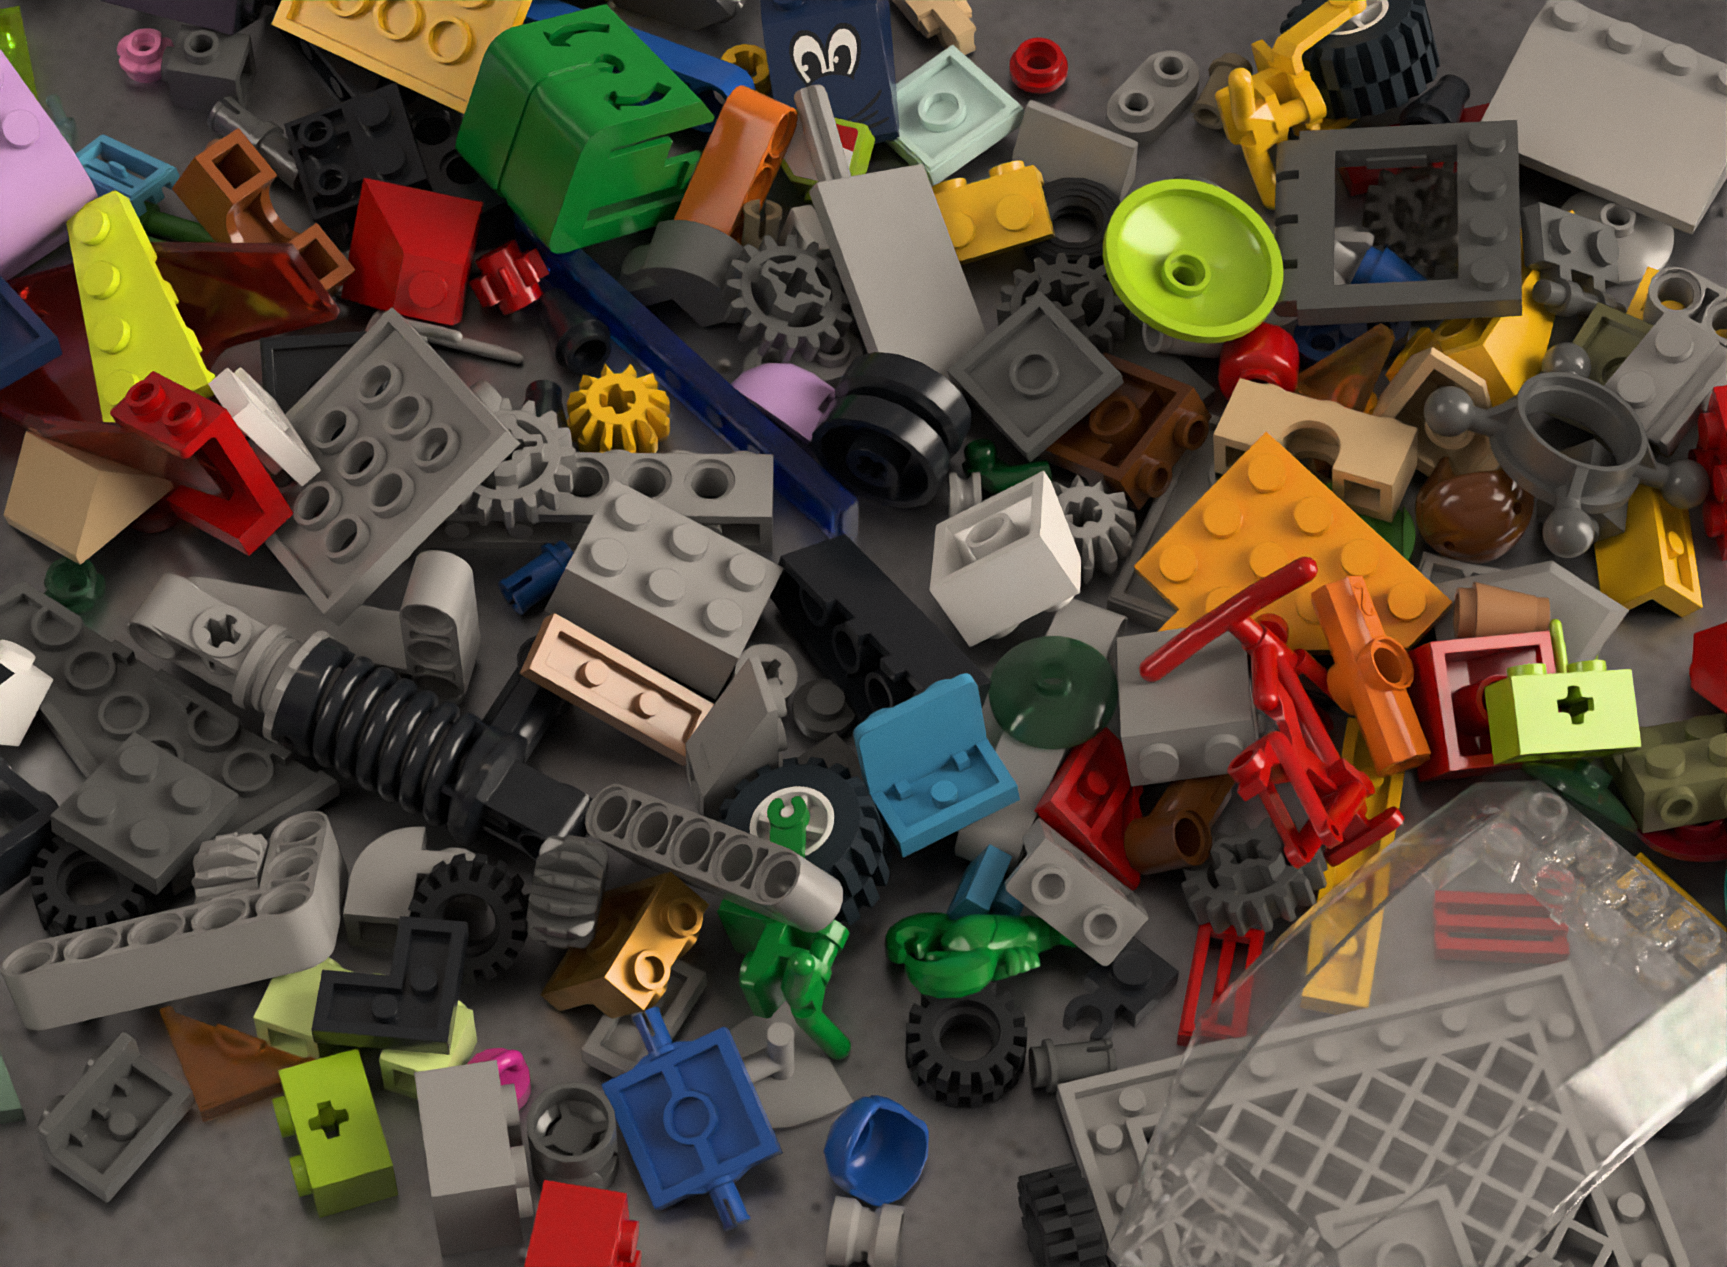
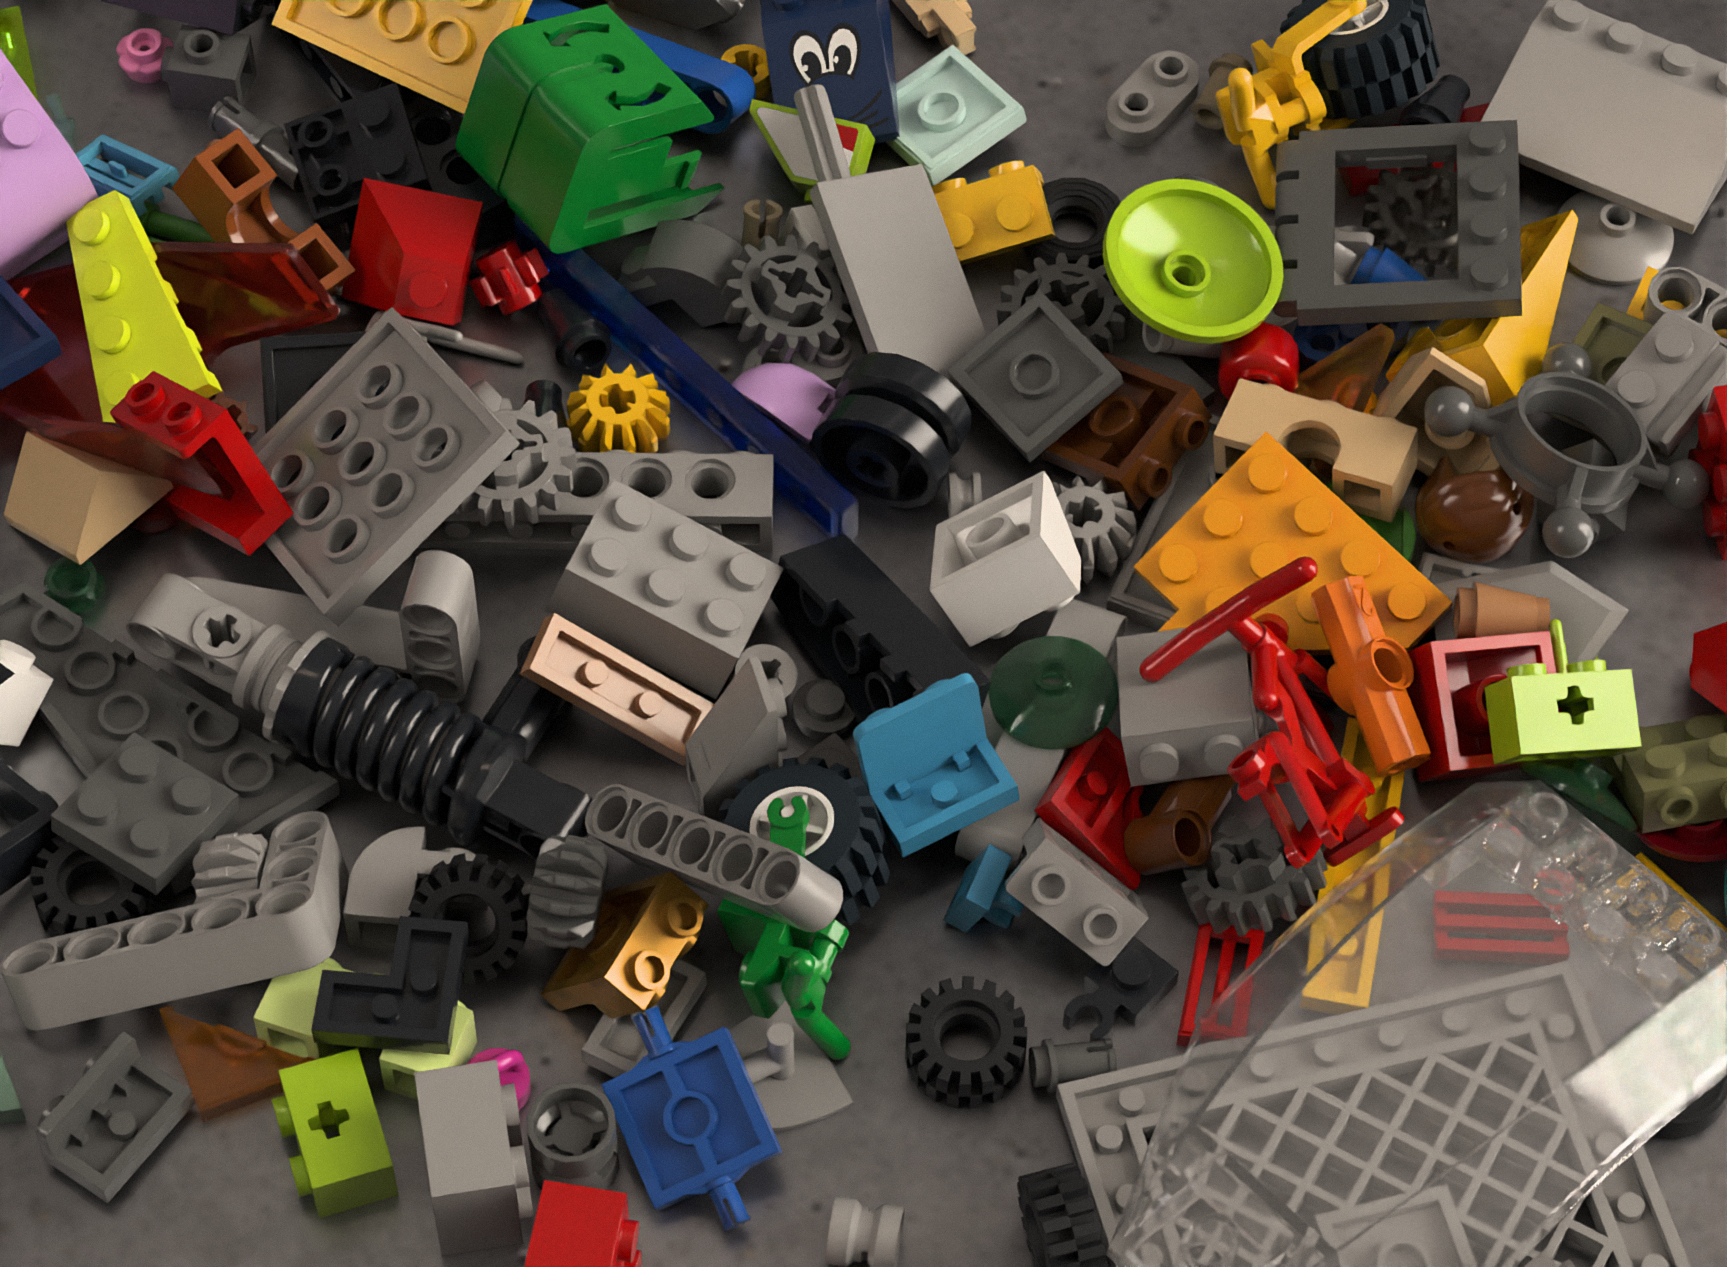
white plate [208,367,321,486] -> none
blue pin [498,540,574,615] -> none
orange beam [674,85,798,245] -> none
blue hair [823,1095,929,1207] -> none
green animal [884,912,1078,998] -> none
dark green arm [962,439,1052,495] -> none
red plate [1009,37,1068,94] -> none
light grey slope [1012,100,1138,202] -> none
dark grey plate [1520,202,1627,323] -> none
yellow panel [1594,484,1703,617] -> none

